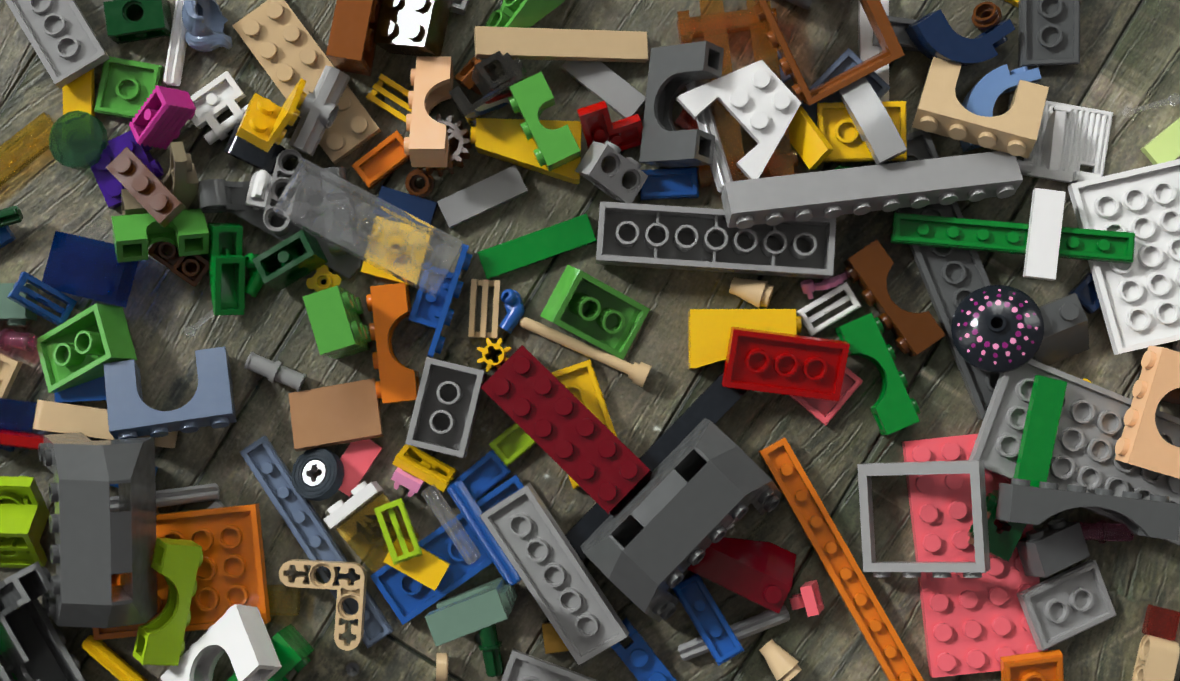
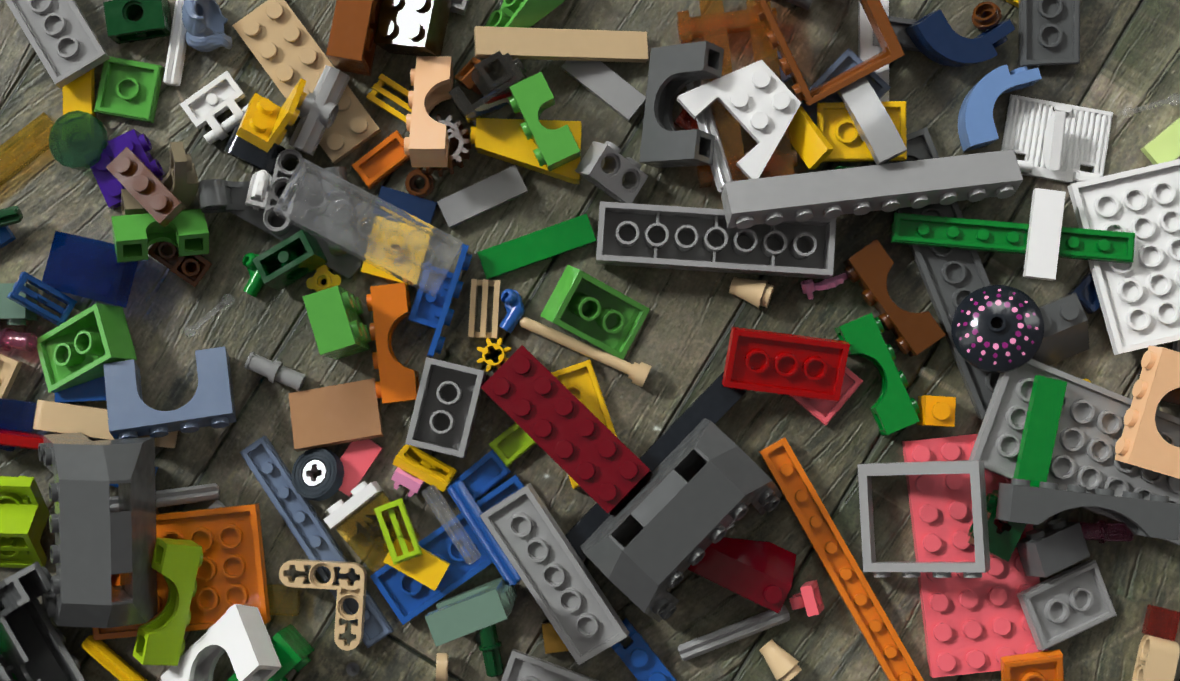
dark pink brick [129,86,196,150] -> none
green slope [208,223,245,316] -> none
red plate [577,100,643,151] -> none
blue tile [640,168,699,200] -> none
blue tile [672,573,744,666] -> none
yellow slope [688,309,802,369] -> none
white tile [796,282,862,337] -> none
tan arch [912,57,1049,159] -> none
none -> light orange brick [917,395,956,427]

